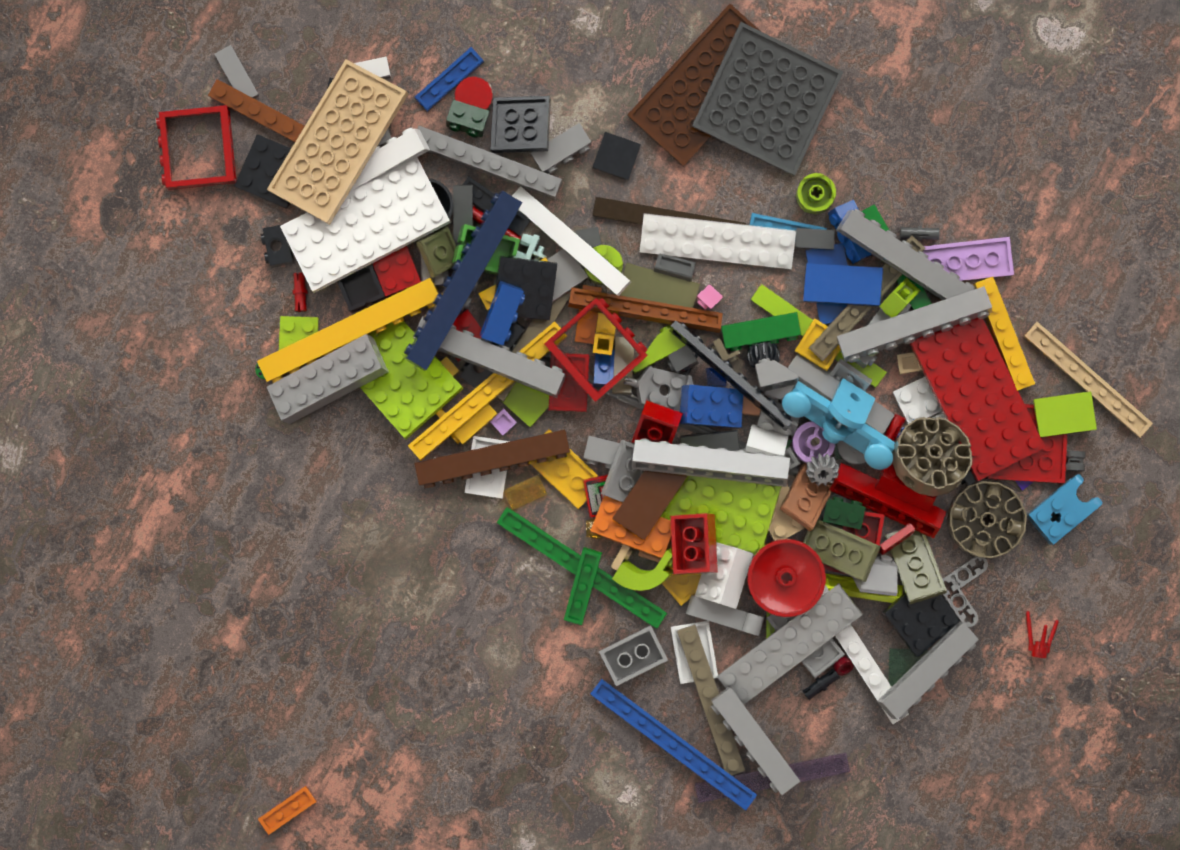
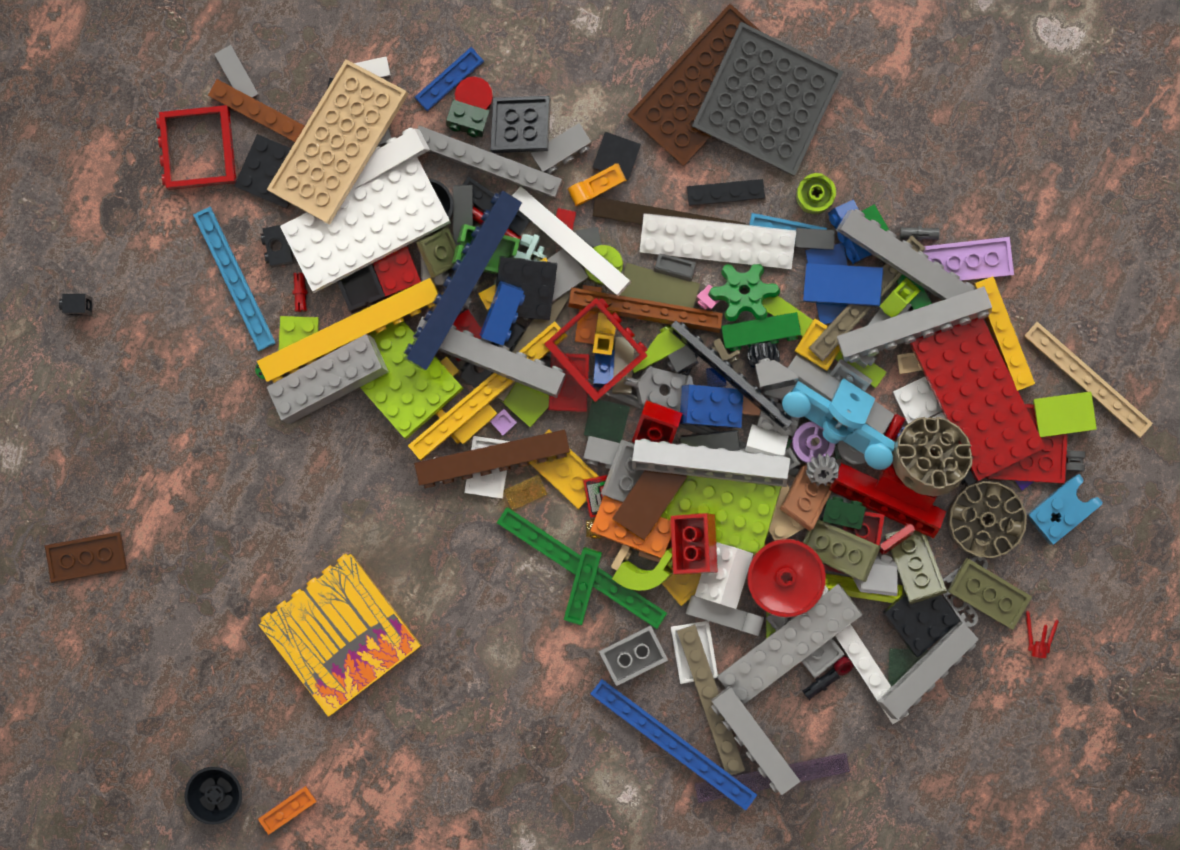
none -> reddish brown tile [44,531,128,583]
none -> black brick [59,294,93,317]
none -> black piece [184,767,242,825]
none -> dark azure tile [193,207,276,352]
none -> panel [258,554,422,717]
none -> red tile [556,208,576,230]
none -> light orange plate [568,164,627,206]
none -> clear green plate [584,399,630,443]
none -> black plate [687,179,765,206]
none -> plate [708,264,780,322]
none -> olive plate [947,558,1032,630]

